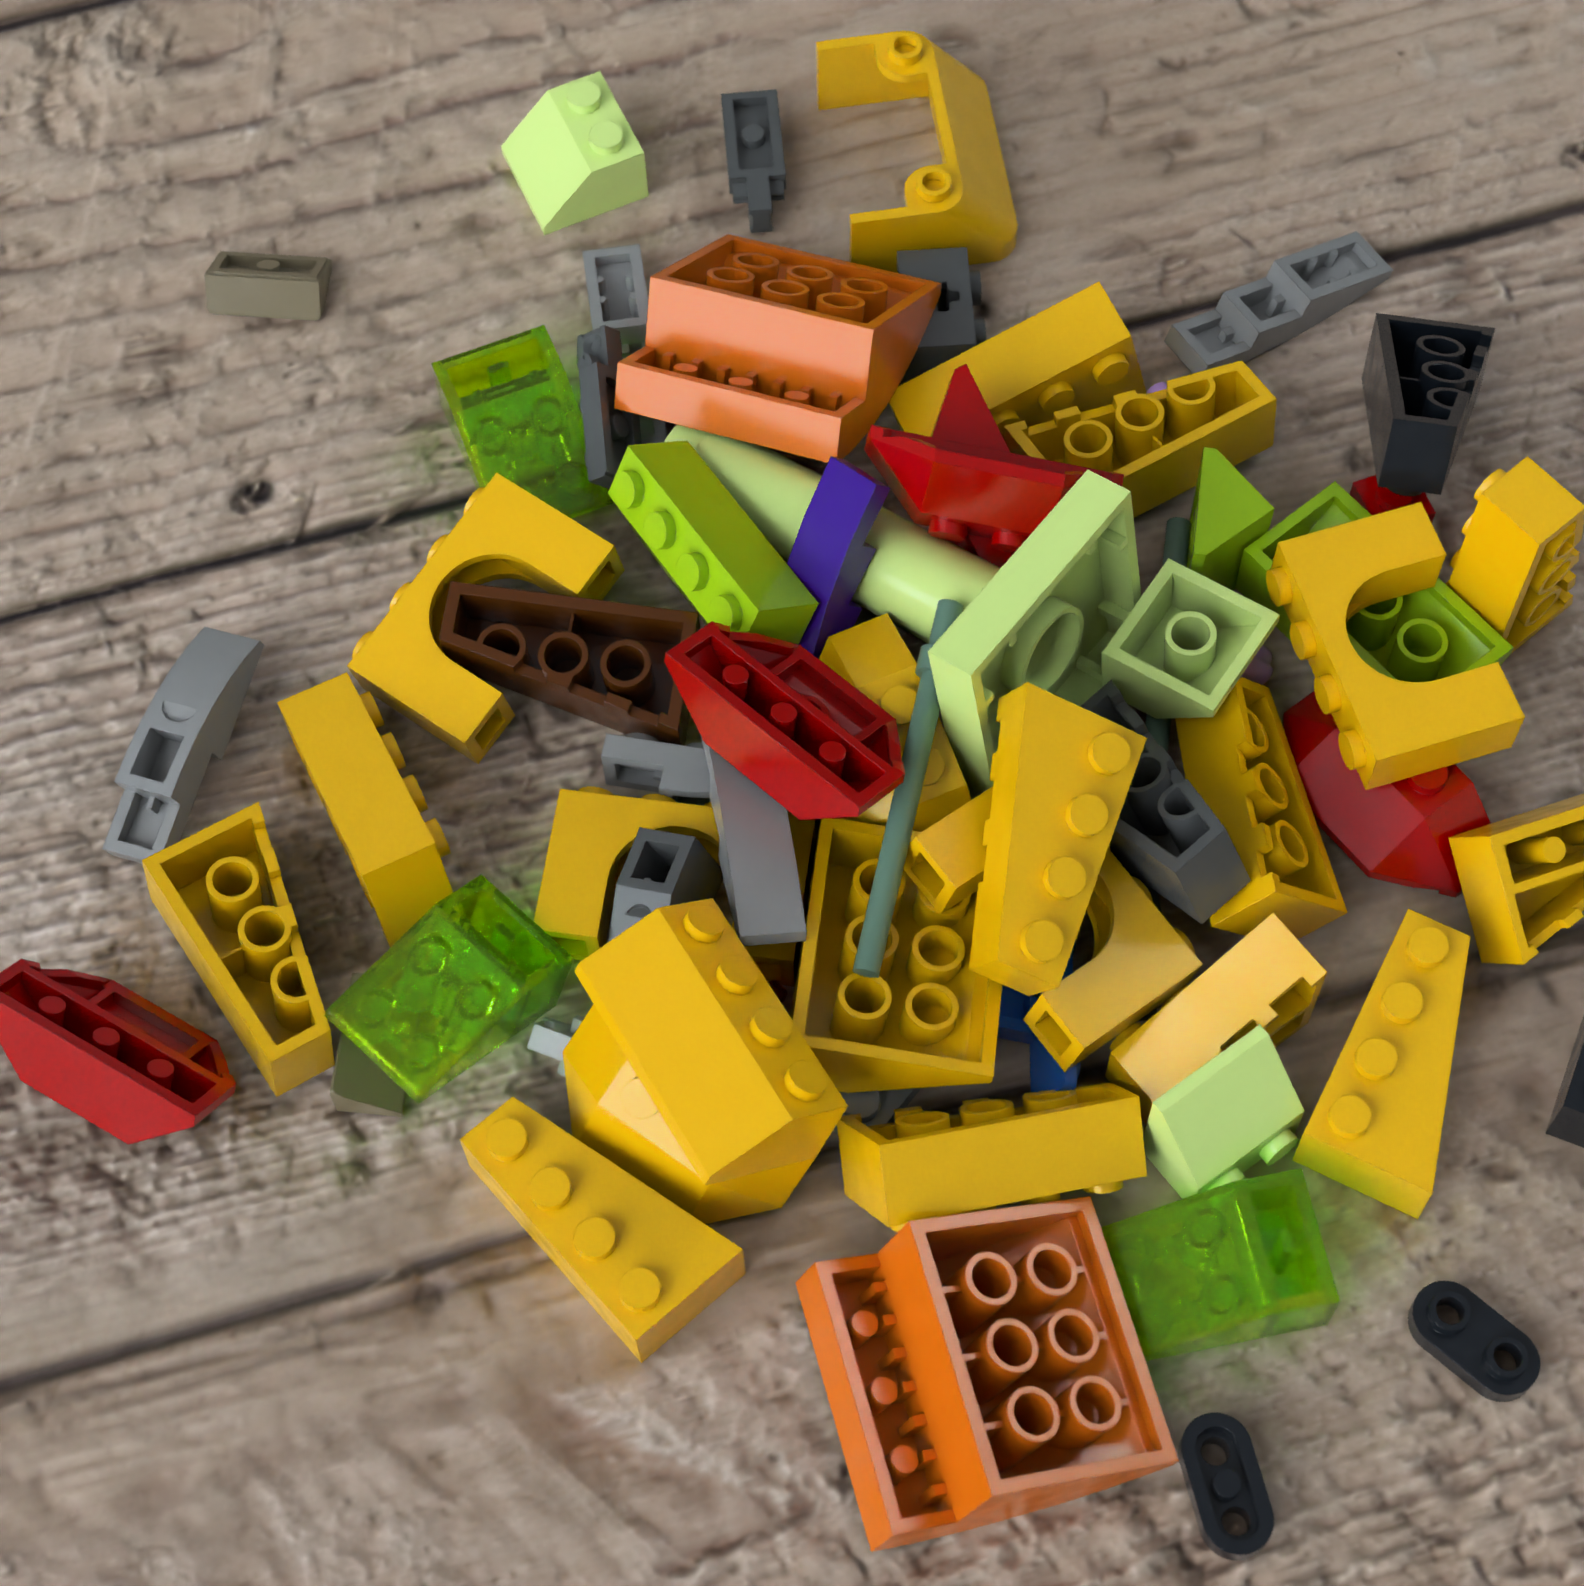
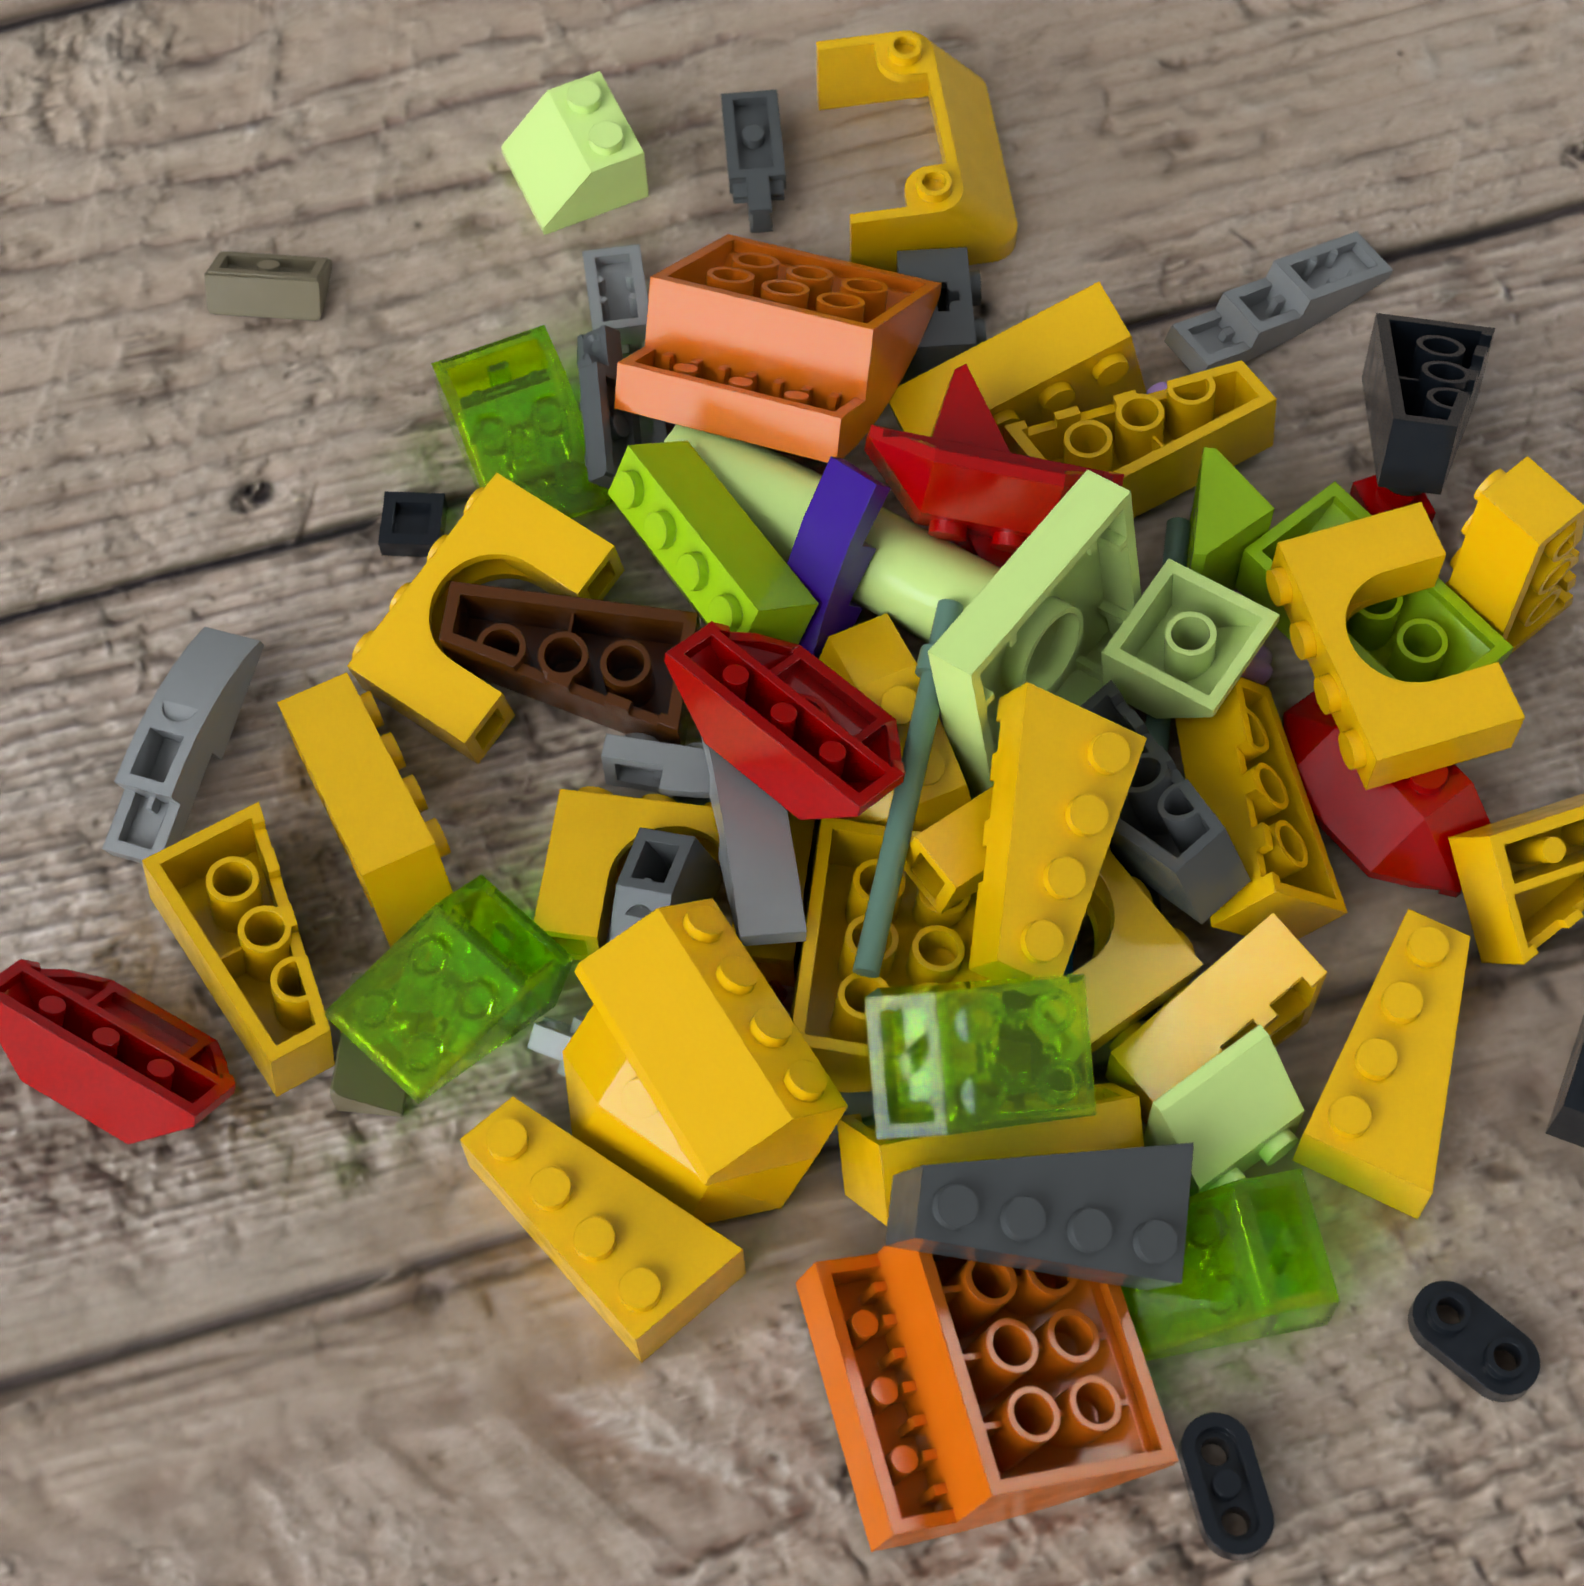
none -> black tile [378,491,448,557]
none -> clear neon green slope [864,974,1097,1139]
none -> dark grey wedge [885,1143,1194,1290]

